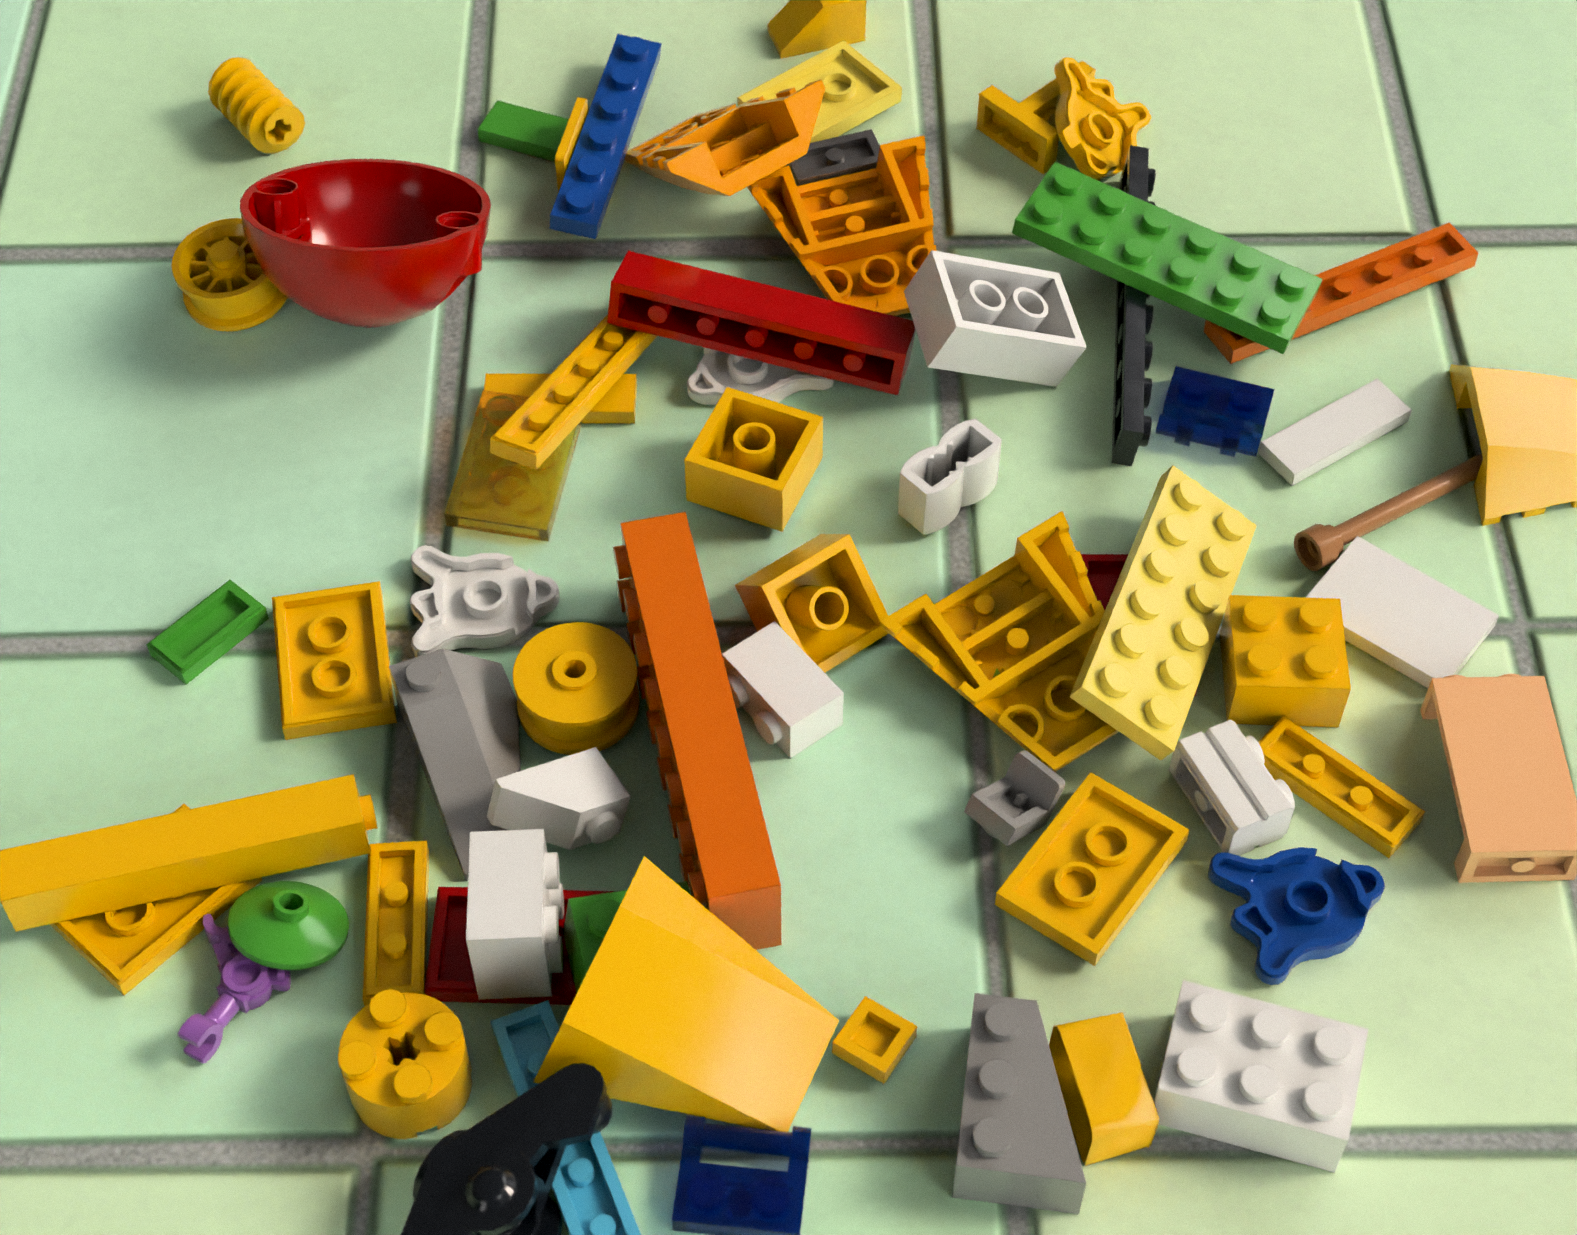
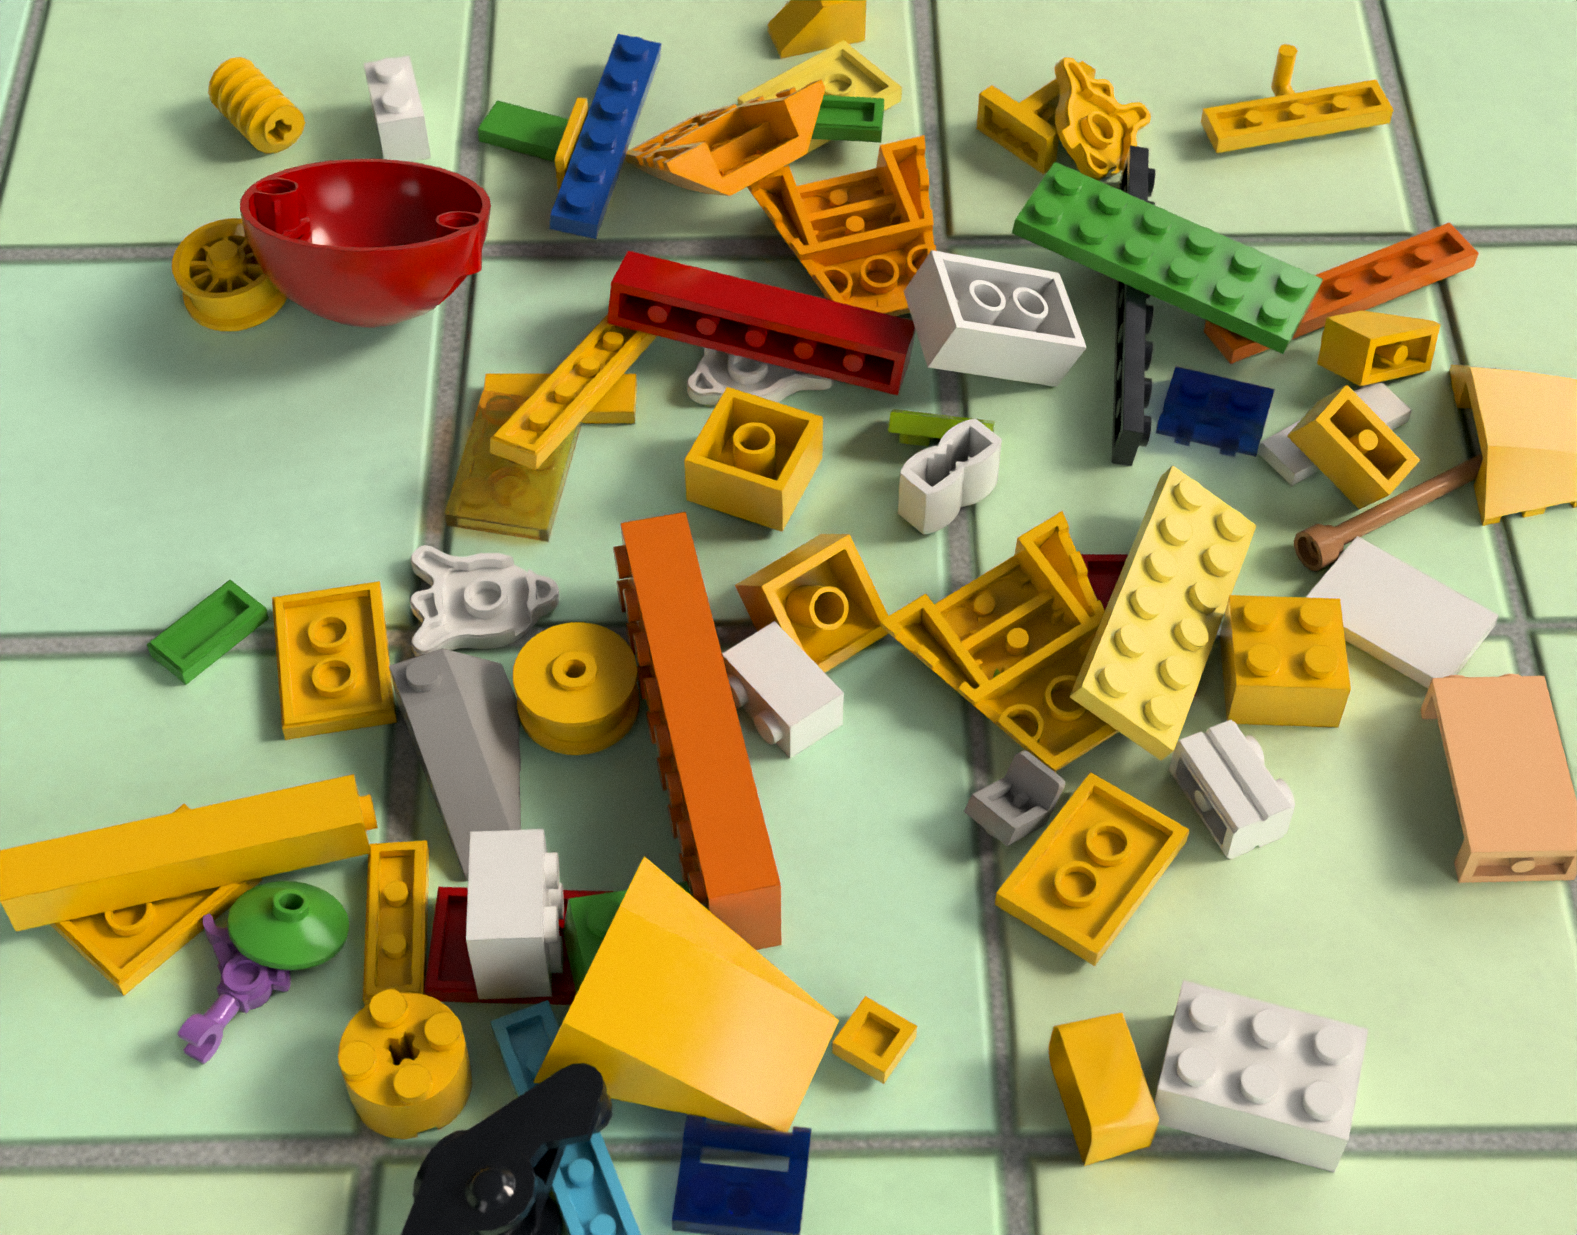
white slope [487,747,631,850] -> none
flat silver plate [786,129,880,186] -> none
light grey wedge [952,993,1086,1214] -> none
blue tile [1208,847,1385,985] -> none
yellow tile [1258,716,1425,858] -> none
none -> white brick [364,56,431,162]
none -> bright green tile [811,95,884,143]
none -> lime plate [888,409,995,446]
none -> yellow plate [1201,44,1393,153]
none -> yellow brick [1287,385,1420,509]
none -> yellow slope [1317,310,1441,386]

